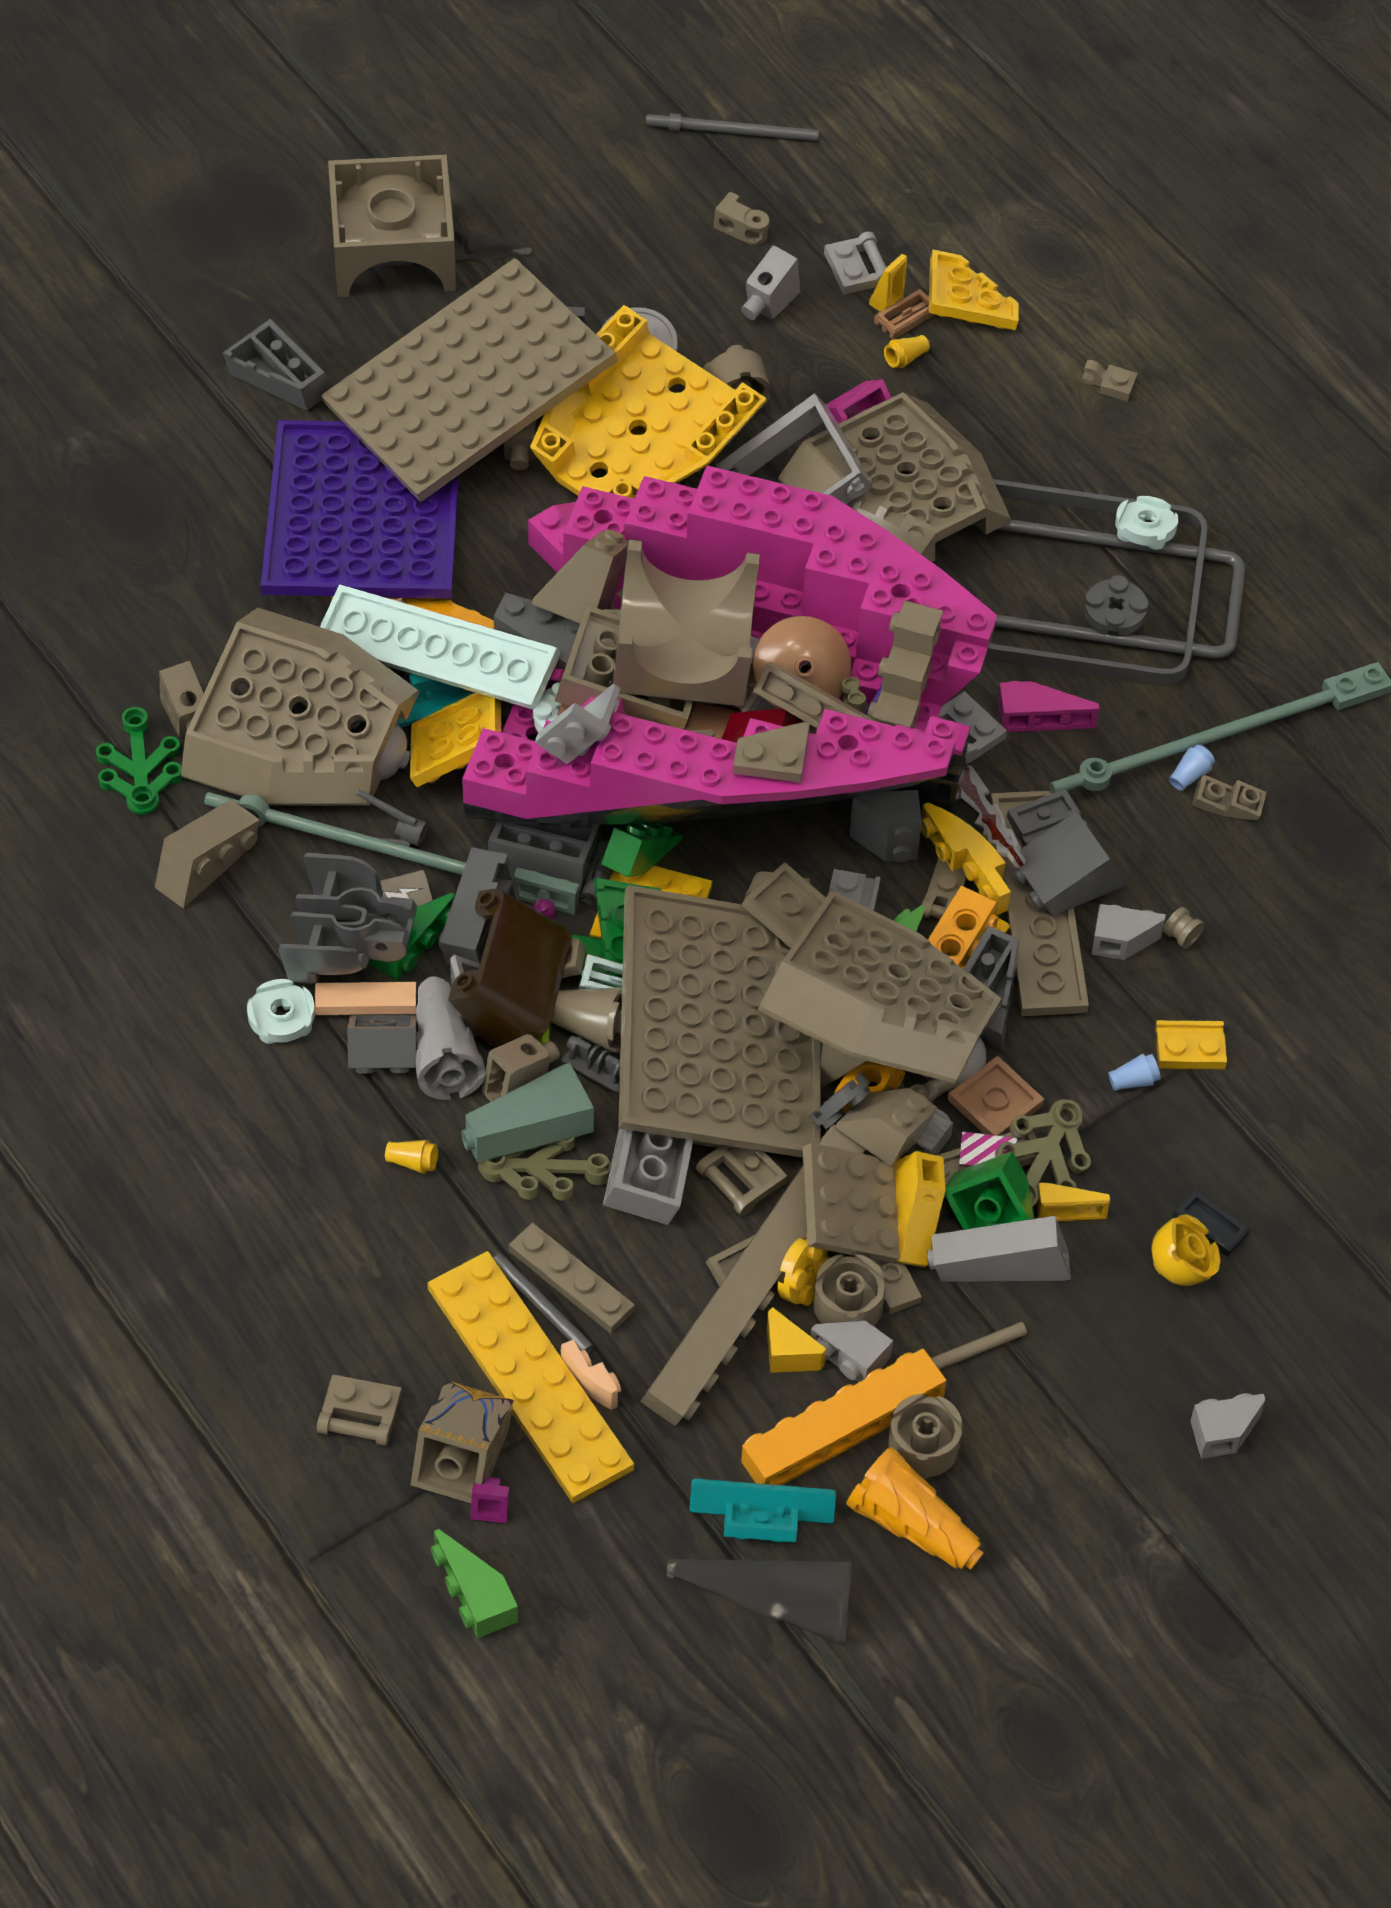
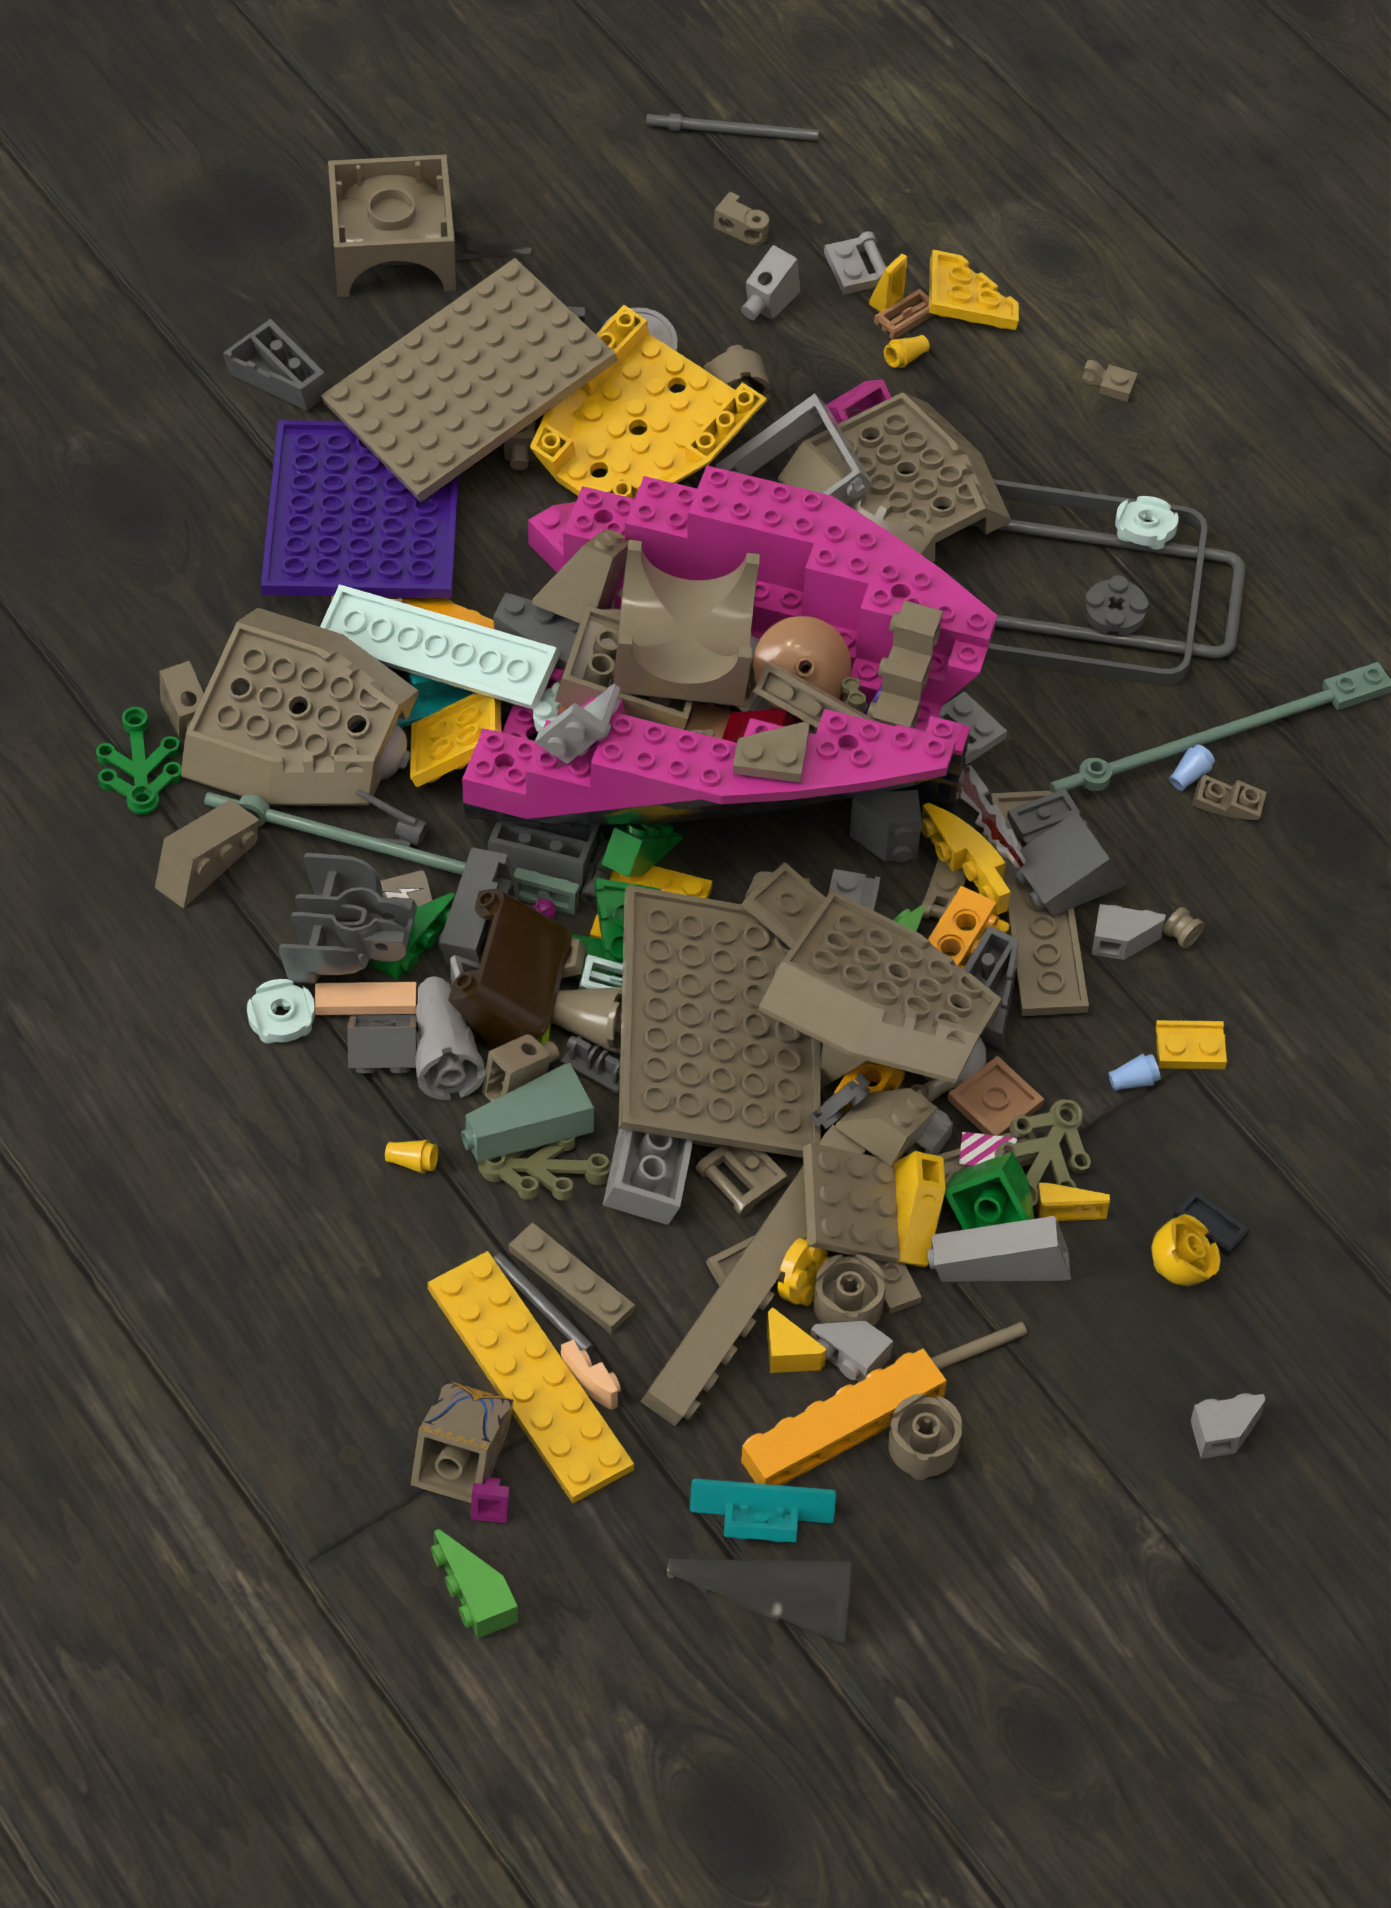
dark tan plate [317,1374,402,1446] -> none
light orange cone [846,1446,984,1570] -> none
dark pink slope [997,681,1099,732] -> none

